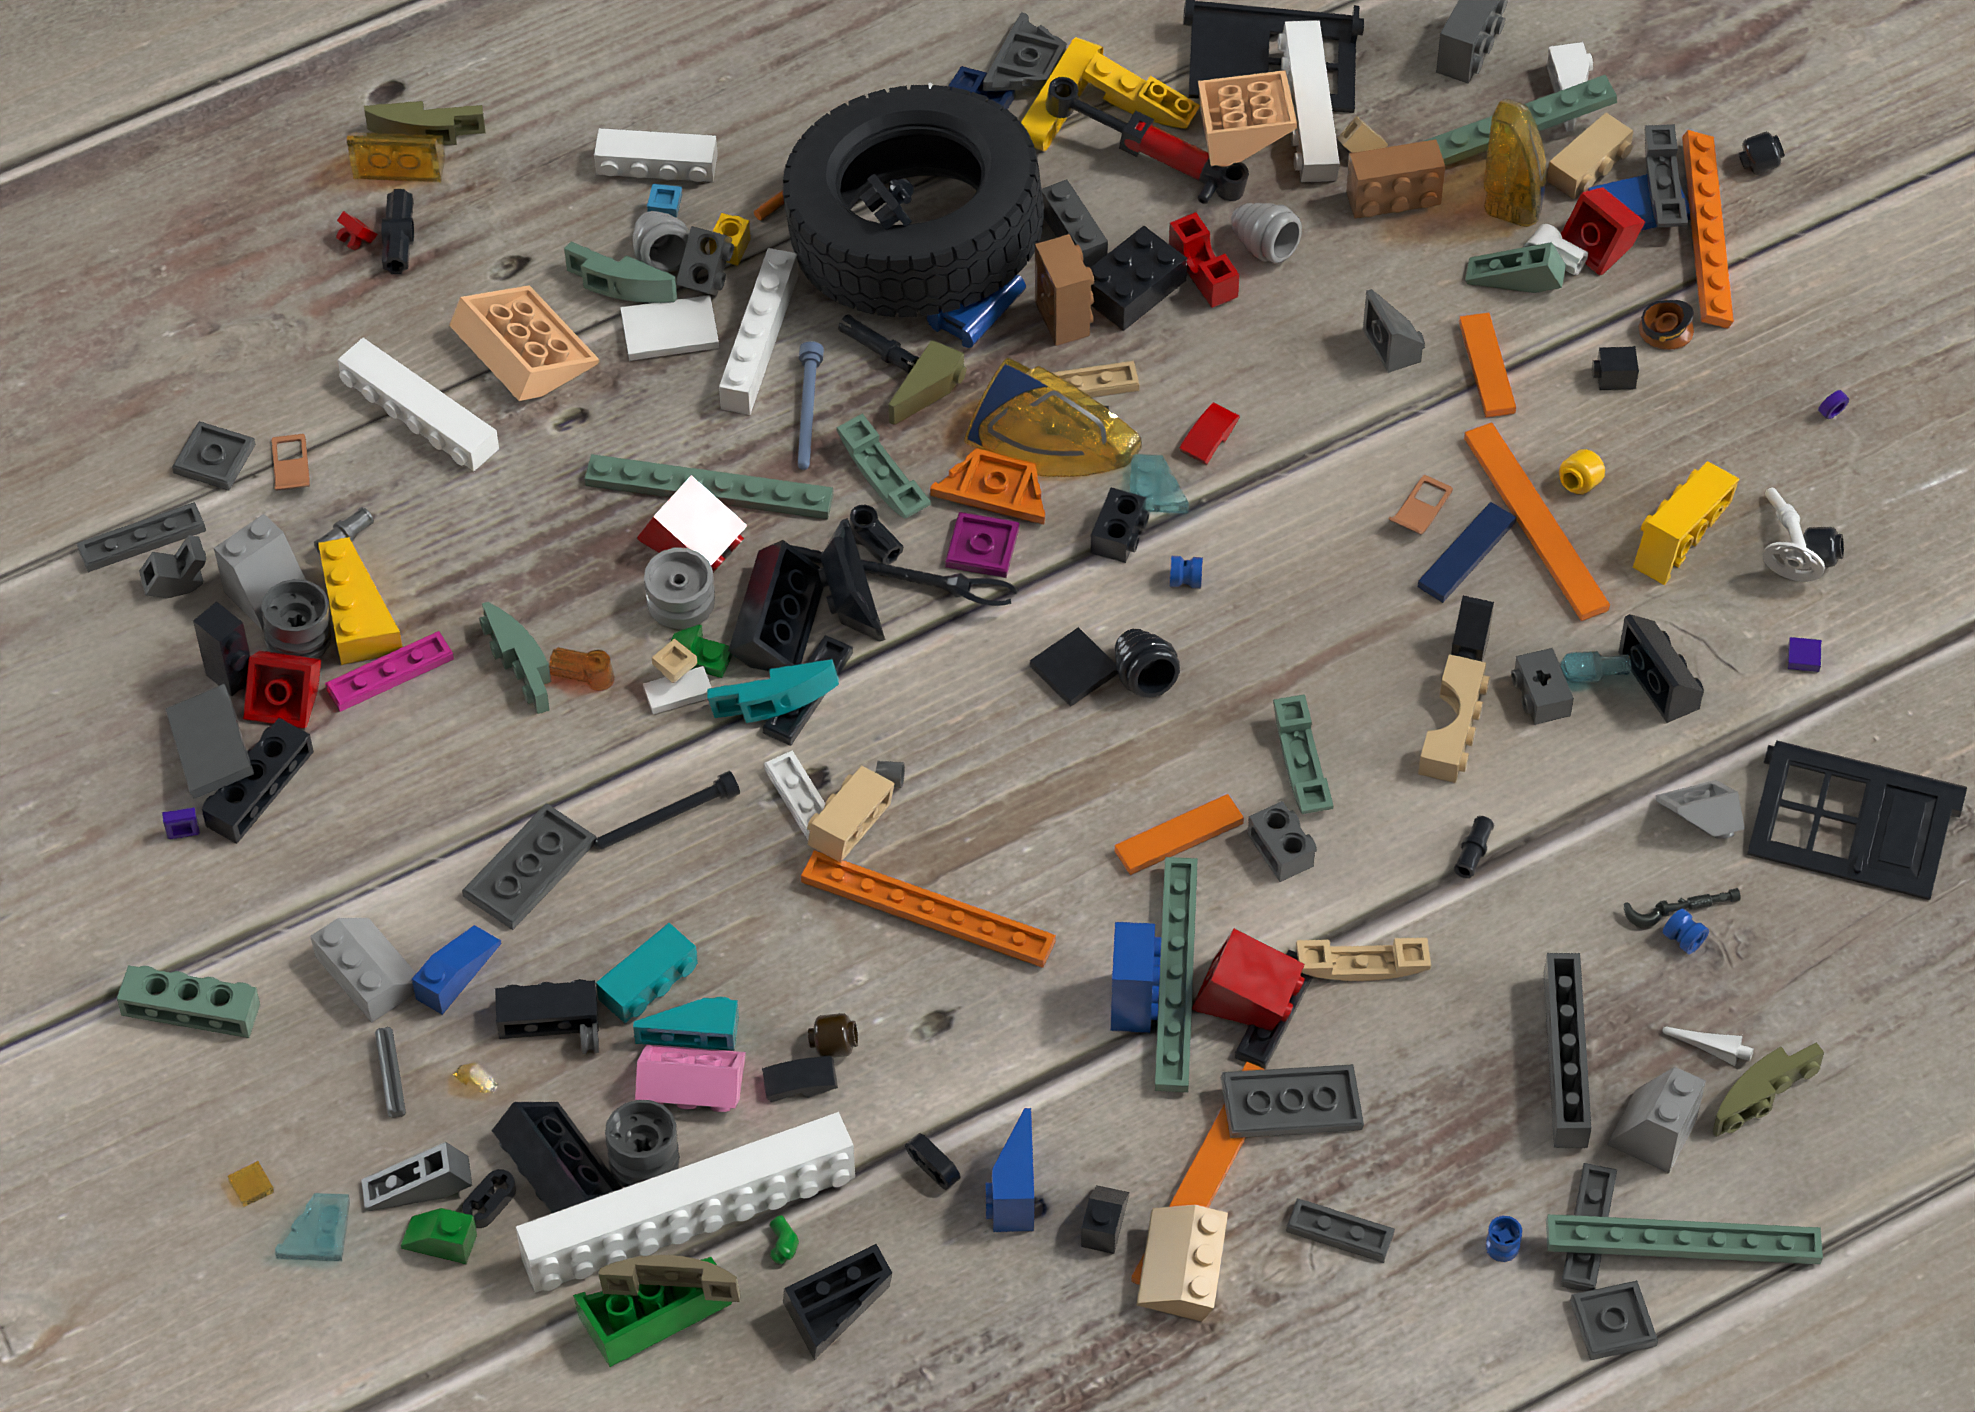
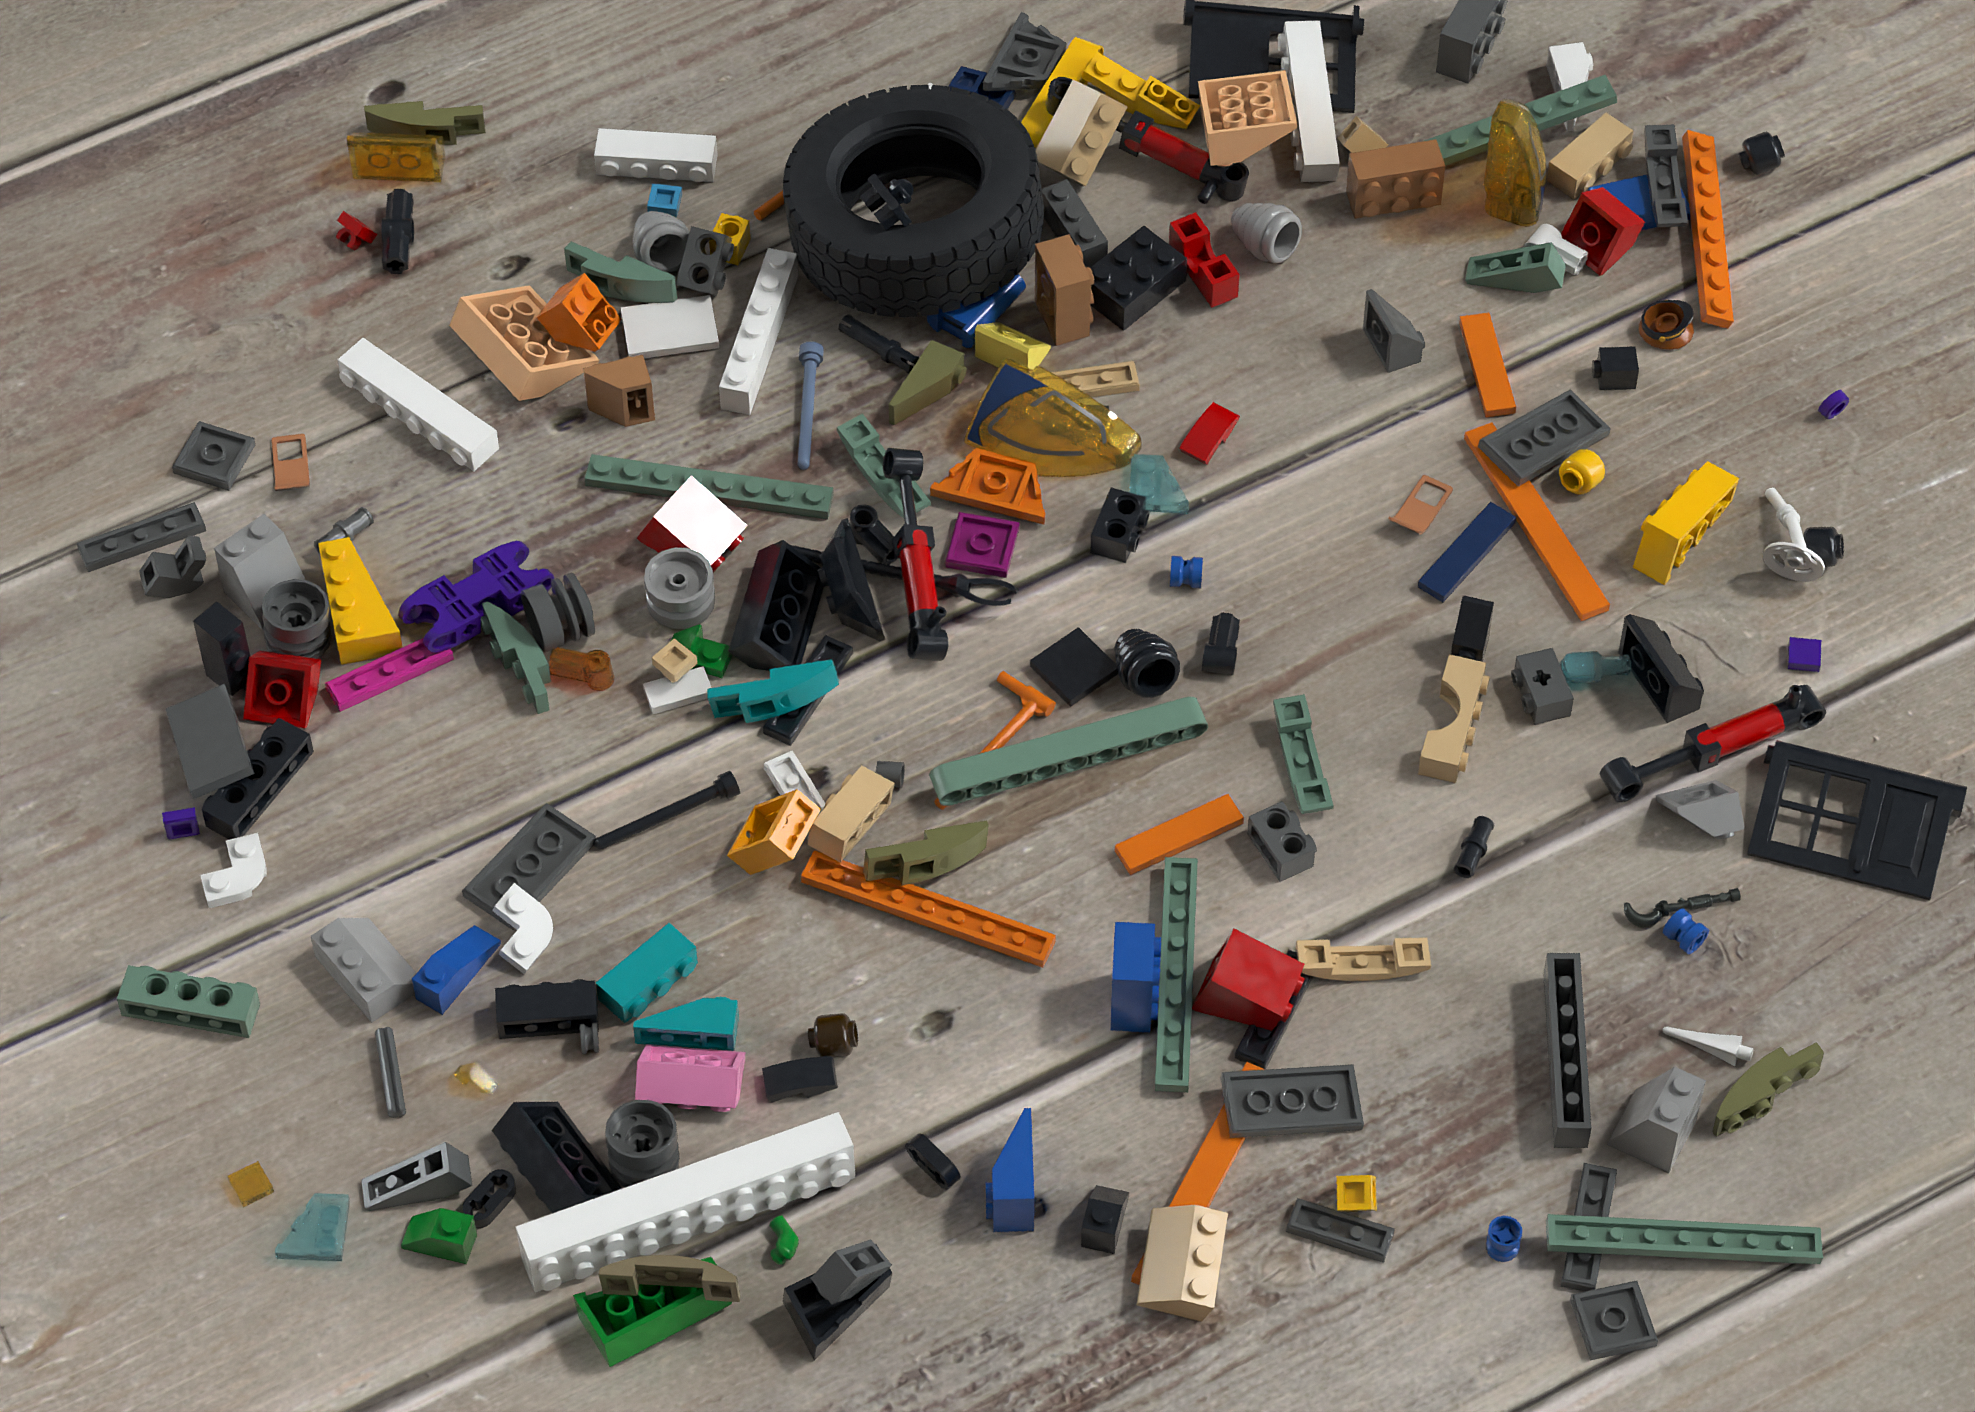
none -> white plate [200,833,267,908]
none -> dark purple piece [398,541,554,653]
none -> white plate [492,883,553,975]
none -> dark grey wheel [520,572,595,653]
none -> orange slope [537,273,622,352]
none -> medium nougat slope [583,355,655,427]
none -> light orange window [727,789,821,875]
none -> dark grey slope [810,1239,892,1305]
none -> olive slope [863,820,989,885]
none -> black piece [883,448,948,661]
none -> sand green beam [929,696,1208,806]
none -> orange bar [934,671,1056,810]
none -> light yellow slope [975,322,1051,376]
none -> tan slope [1036,80,1127,186]
none -> black piece [1202,612,1240,675]
none -> yellow brick [1336,1175,1377,1212]
none -> dark grey tile [1478,389,1611,486]
none -> black piece [1599,685,1826,802]

